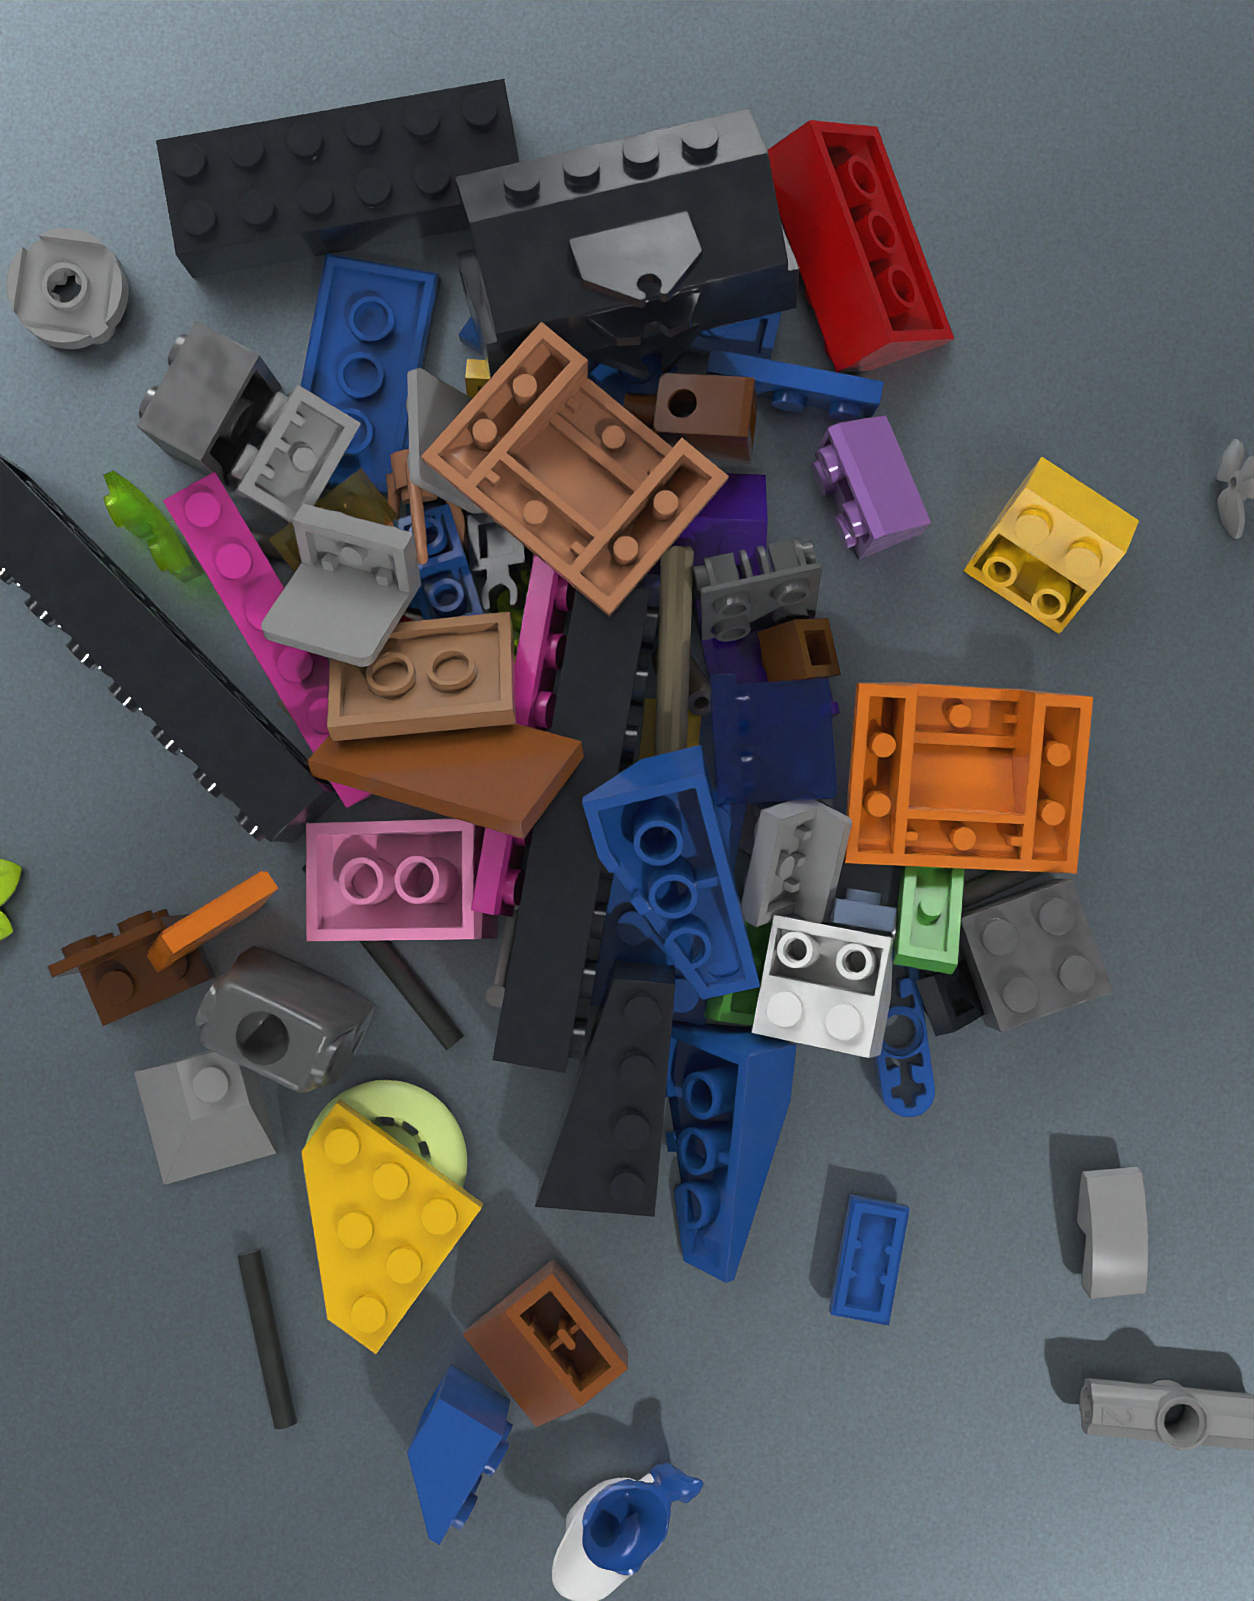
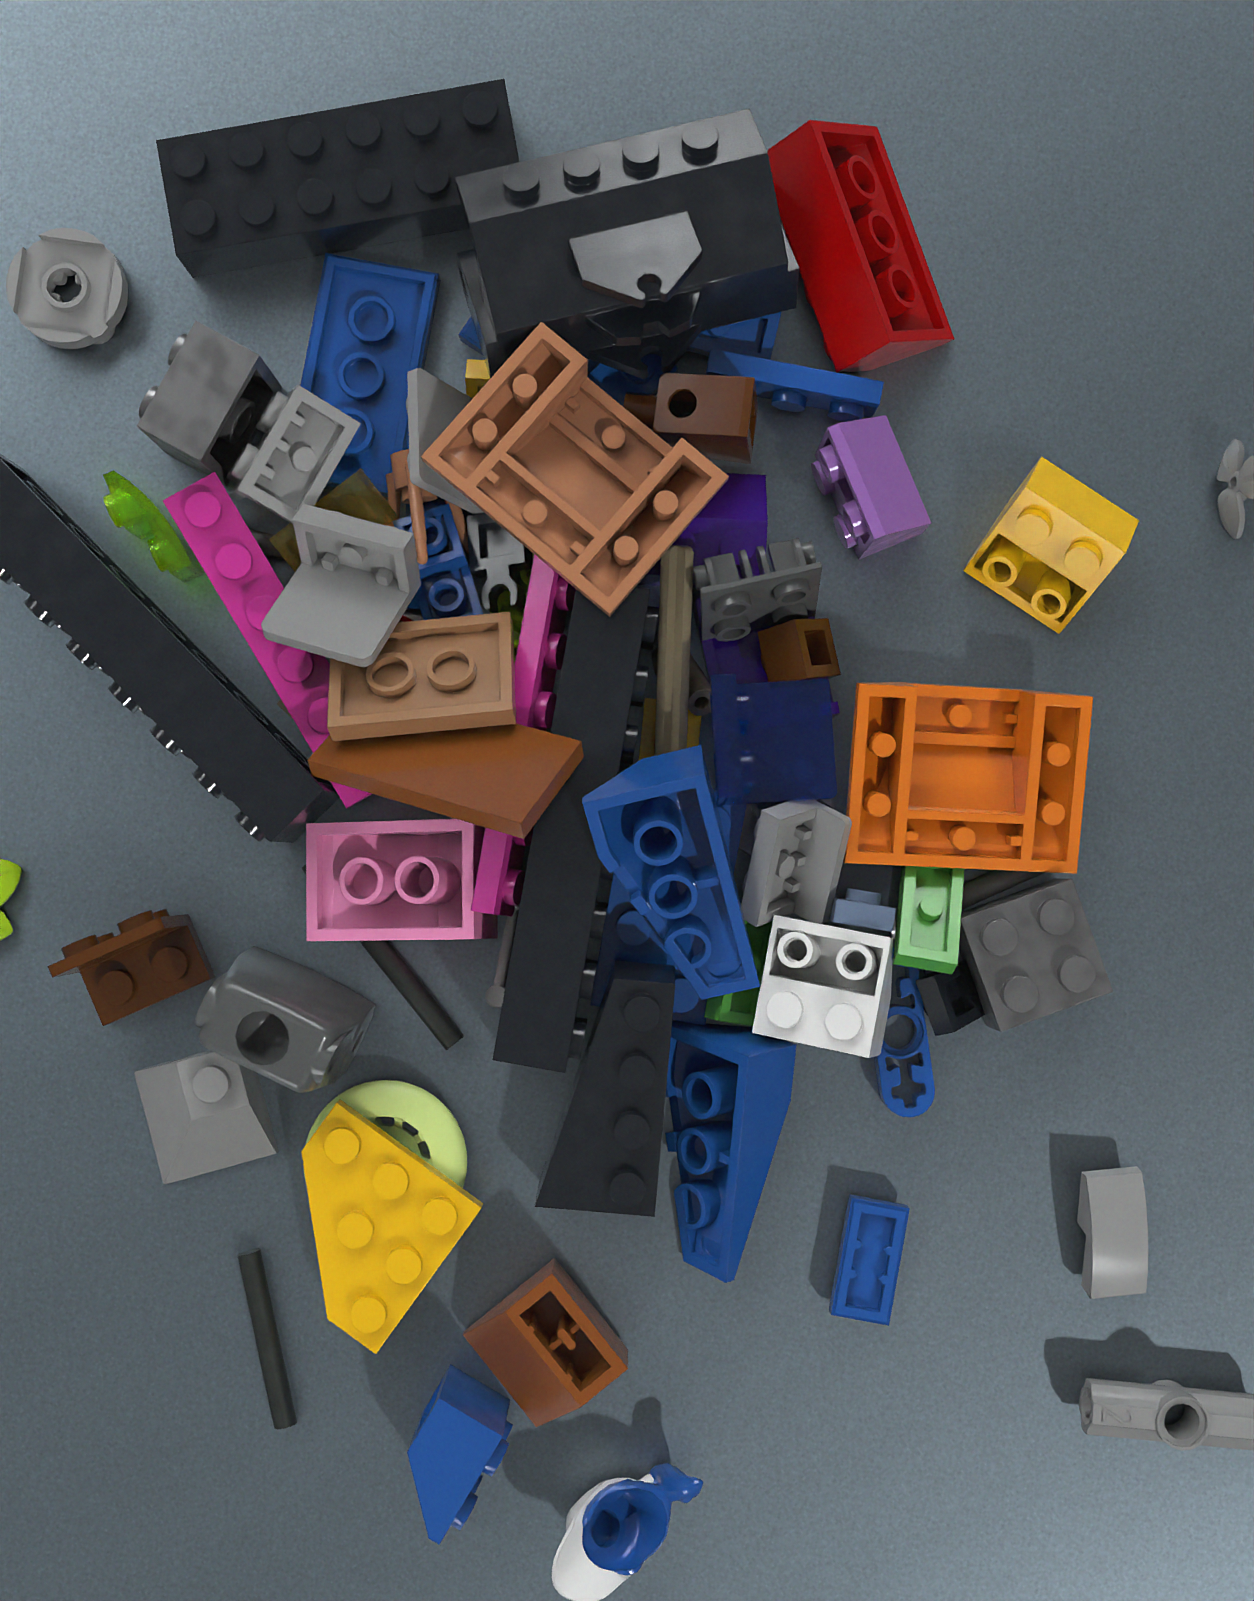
orange tile [147,871,278,973] -> none

